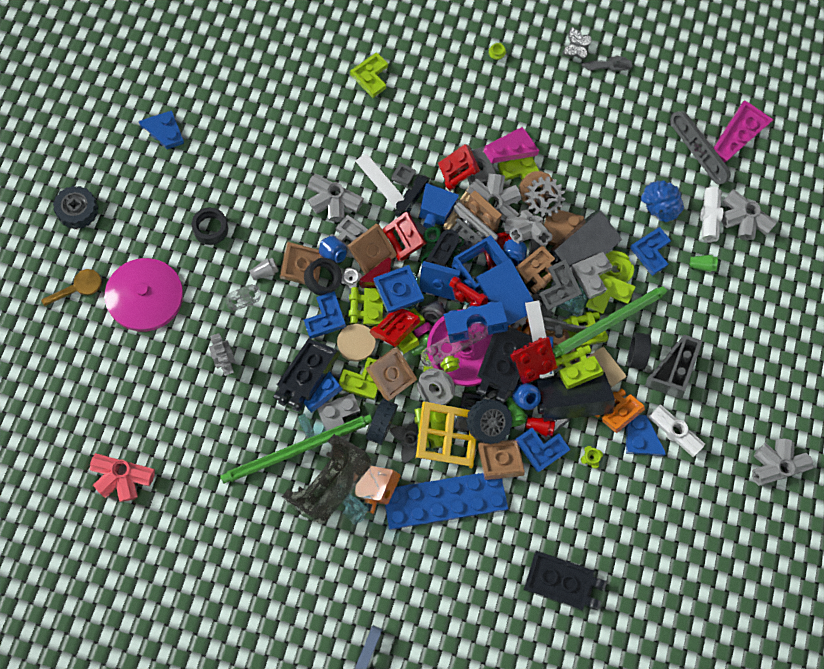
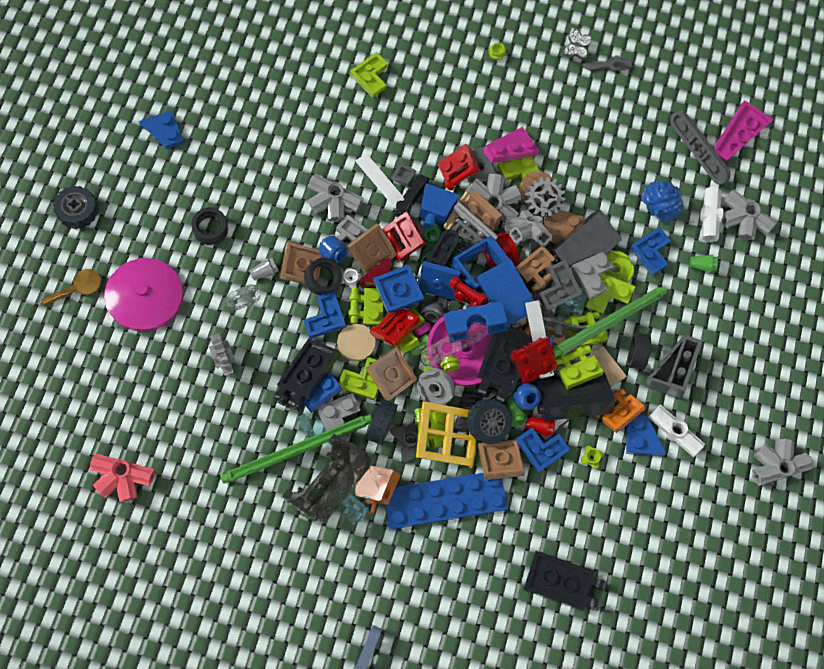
blue head [502,239,527,267] -> none

